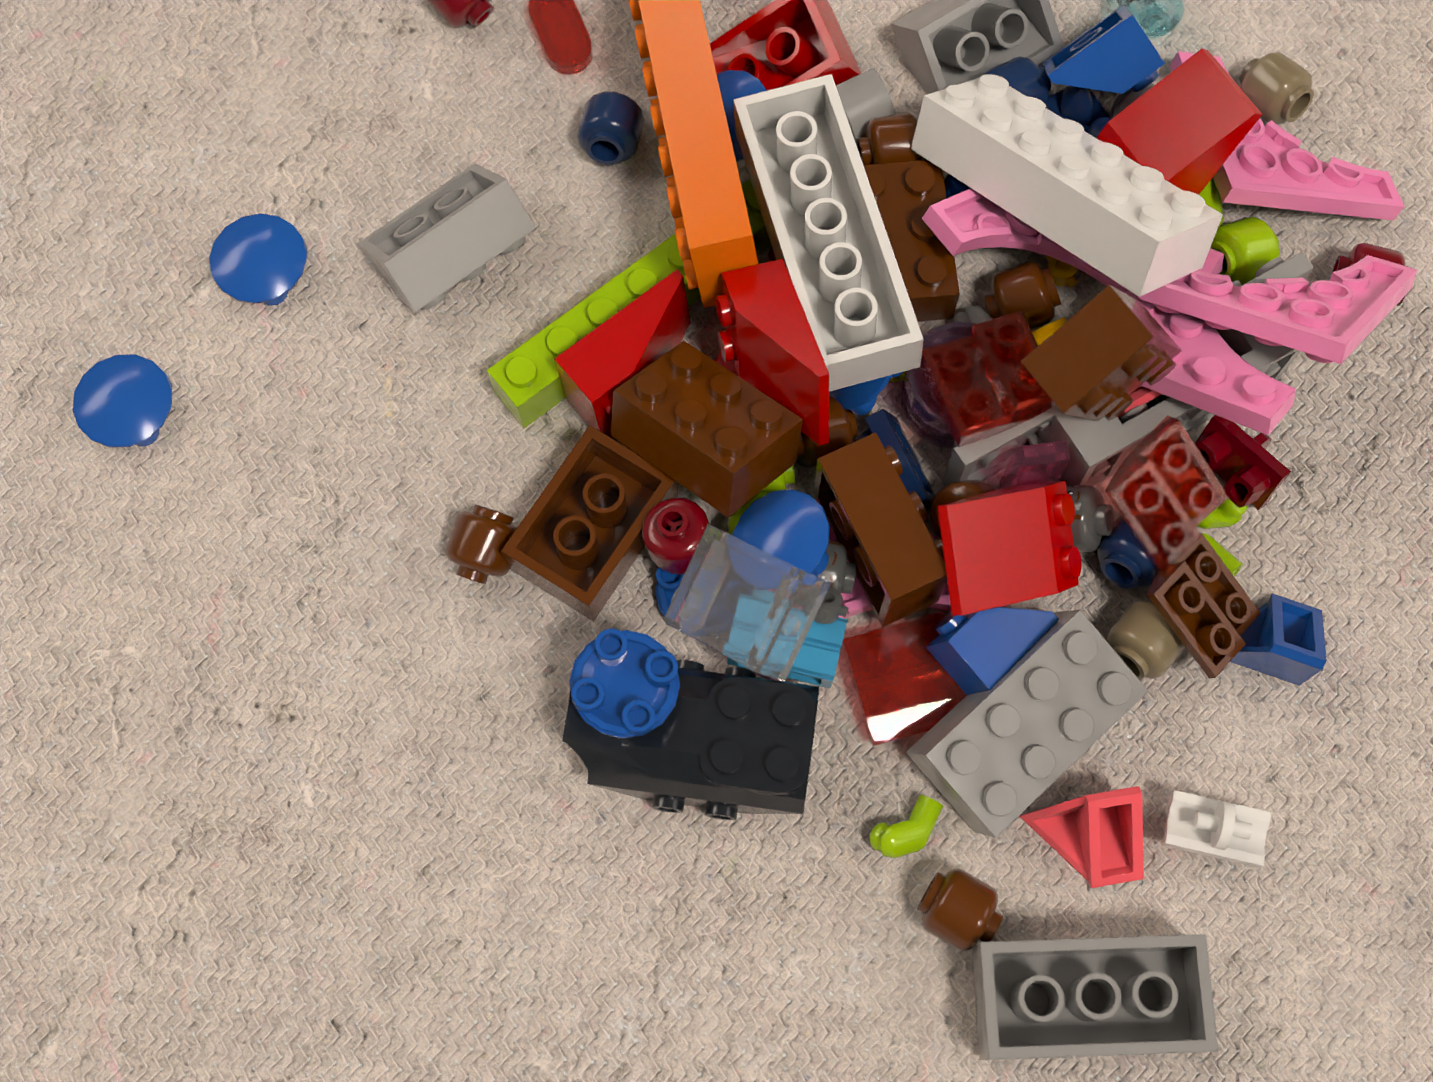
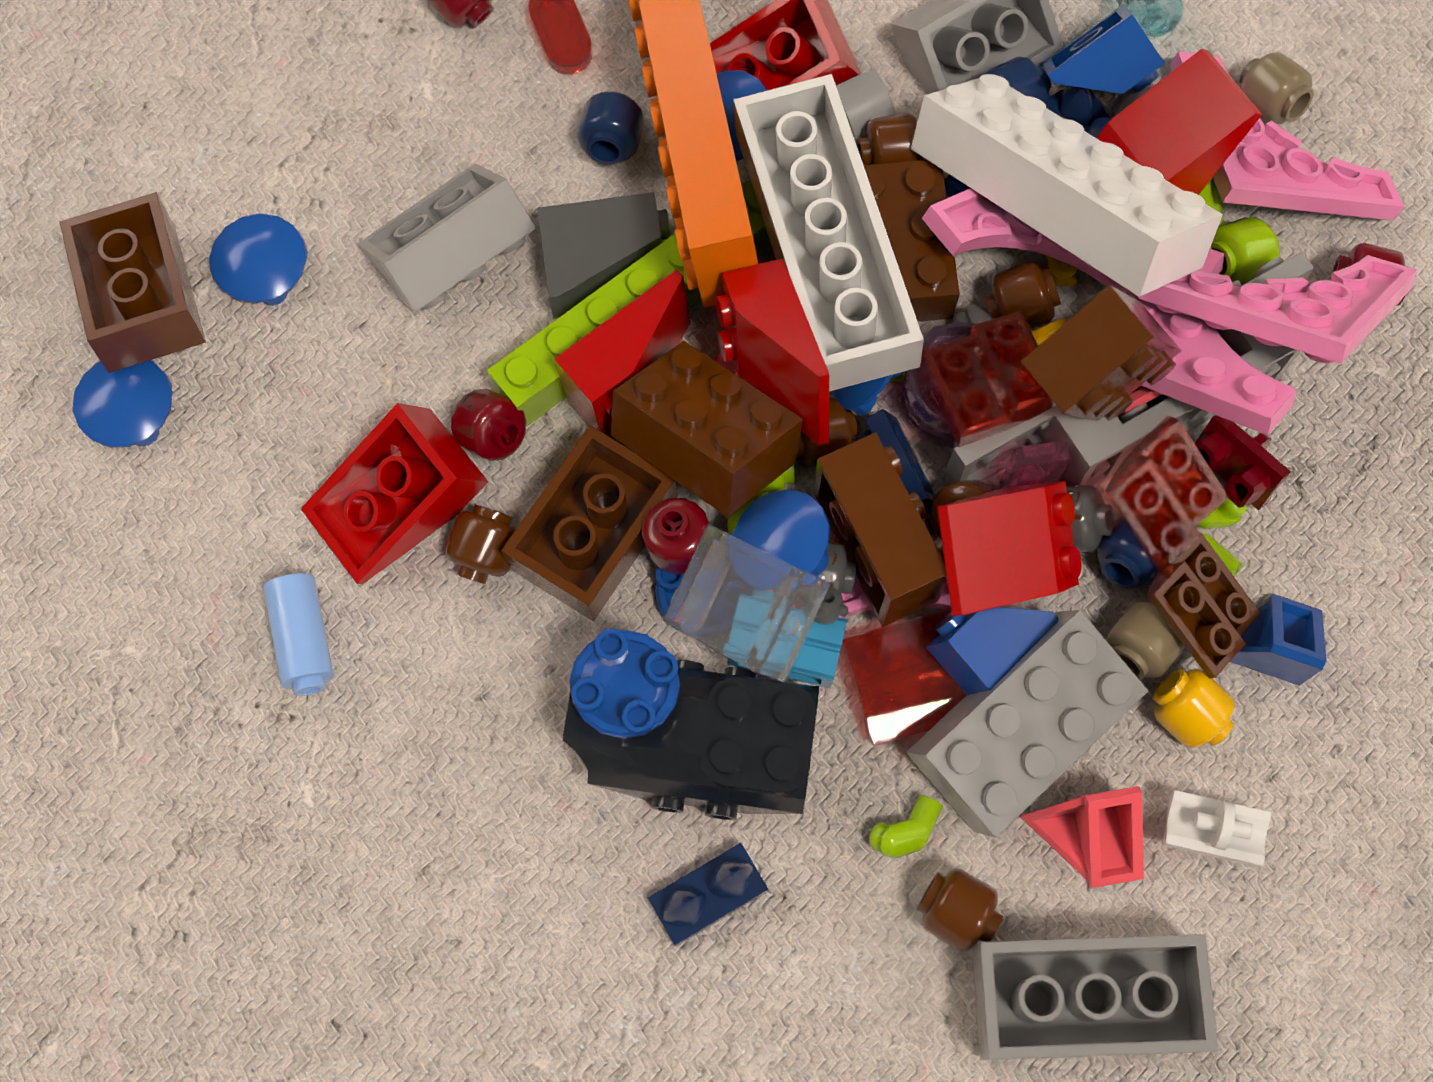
none -> reddish brown brick [59,192,206,373]
none -> light blue brick [263,573,334,696]
none -> red slope [301,403,489,584]
none -> dark red head [451,389,527,461]
none -> dark grey slope [537,192,670,318]
none -> dark blue tile [648,843,769,947]
none -> yellow head [1153,669,1235,748]

